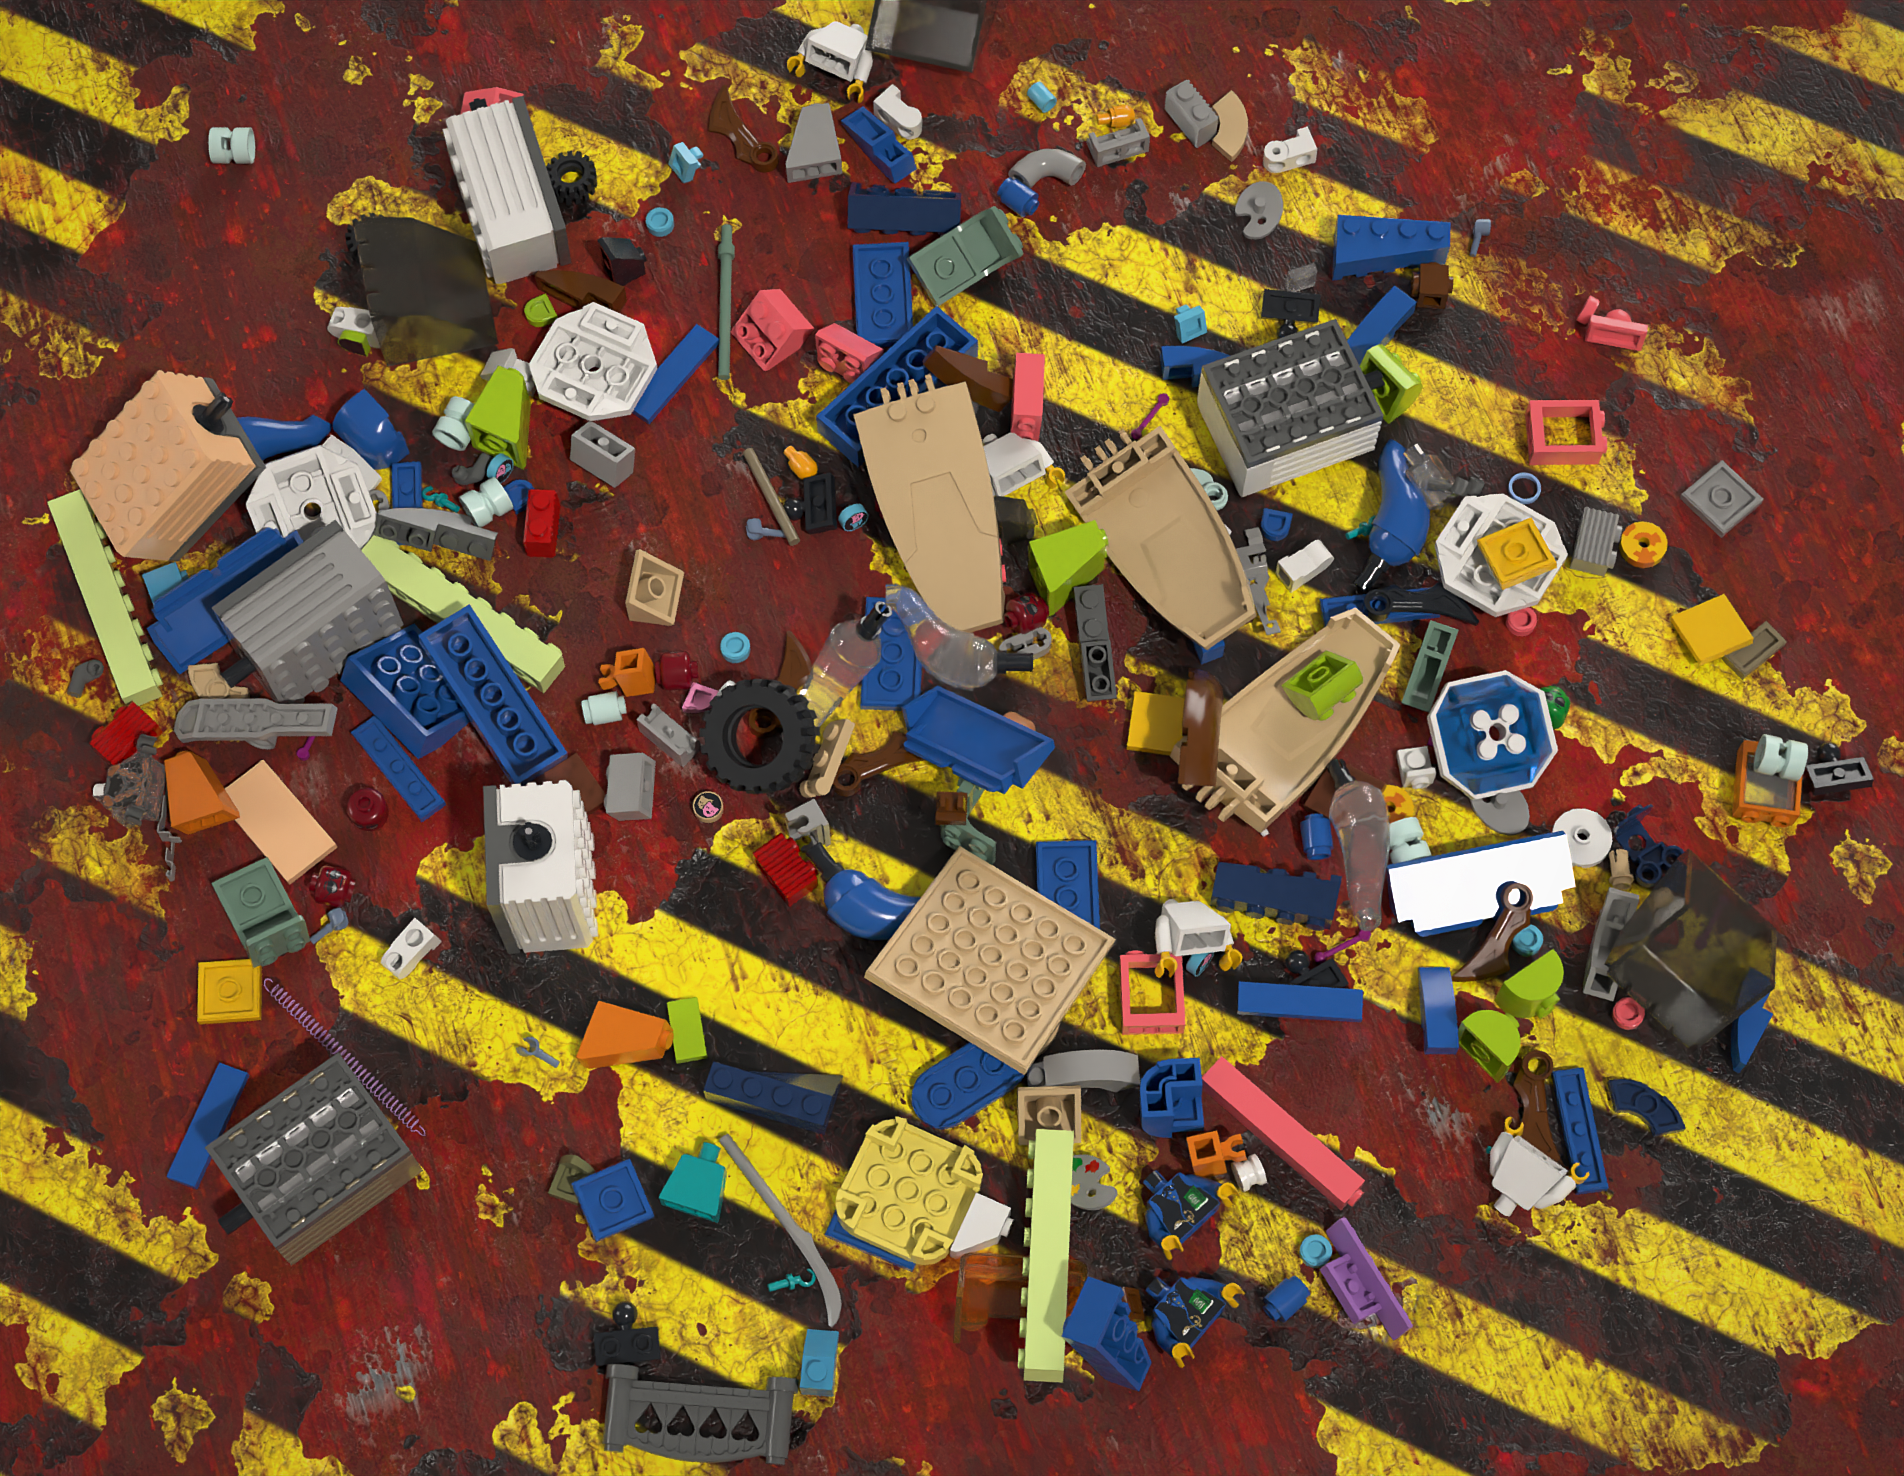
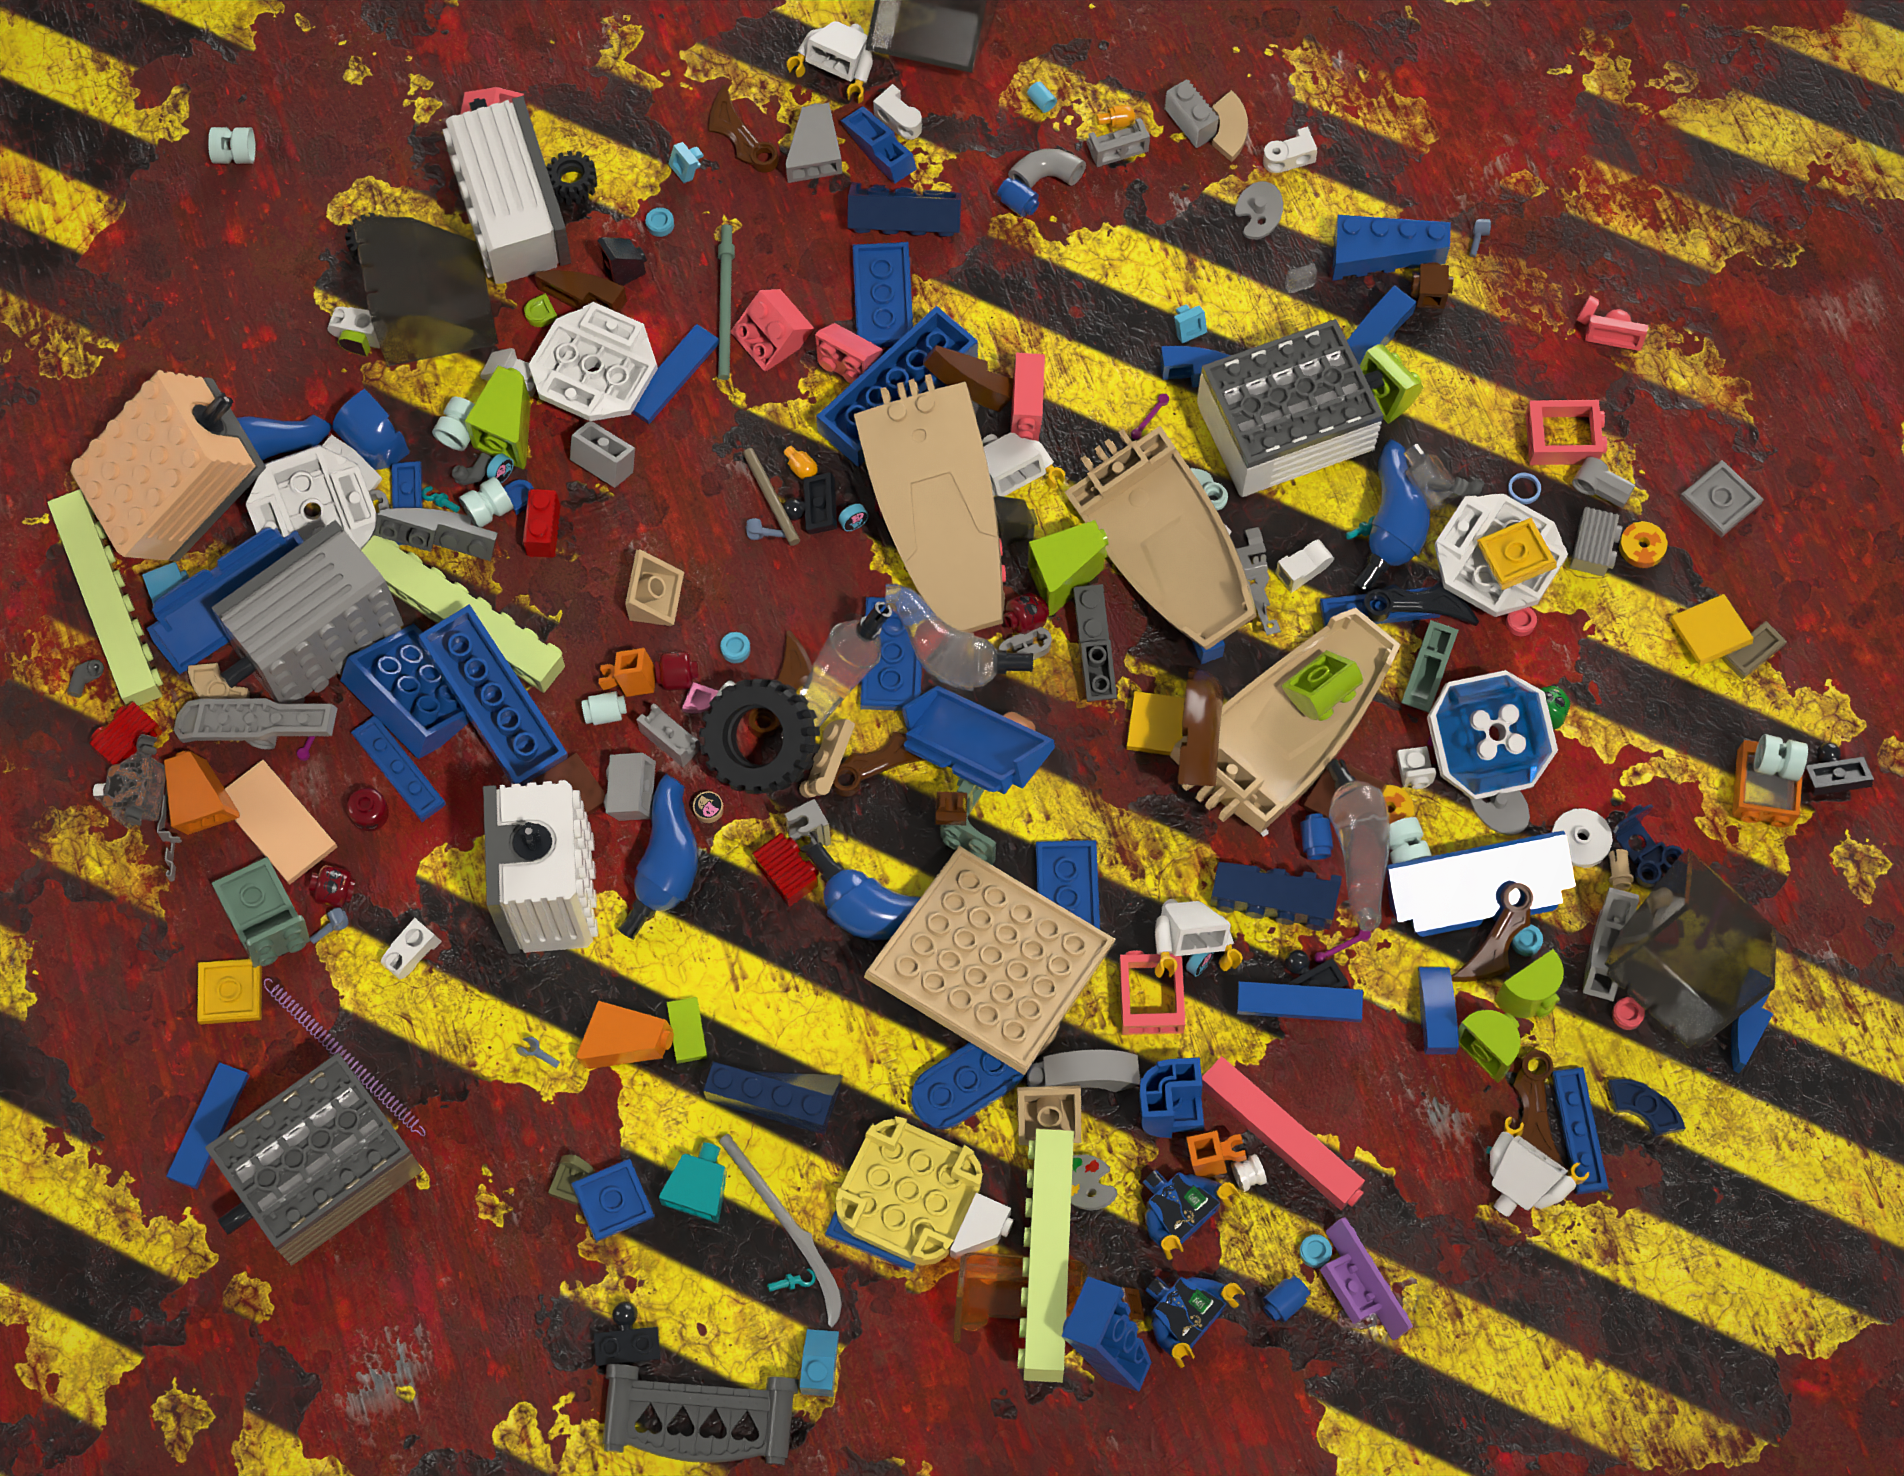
sand green bracket [906,206,1023,307] -> none
blue tile [1260,508,1293,541] -> none
black plate [1261,289,1321,339] -> none
none -> blue animal [618,773,699,940]
none -> light grey piece [1572,457,1636,508]

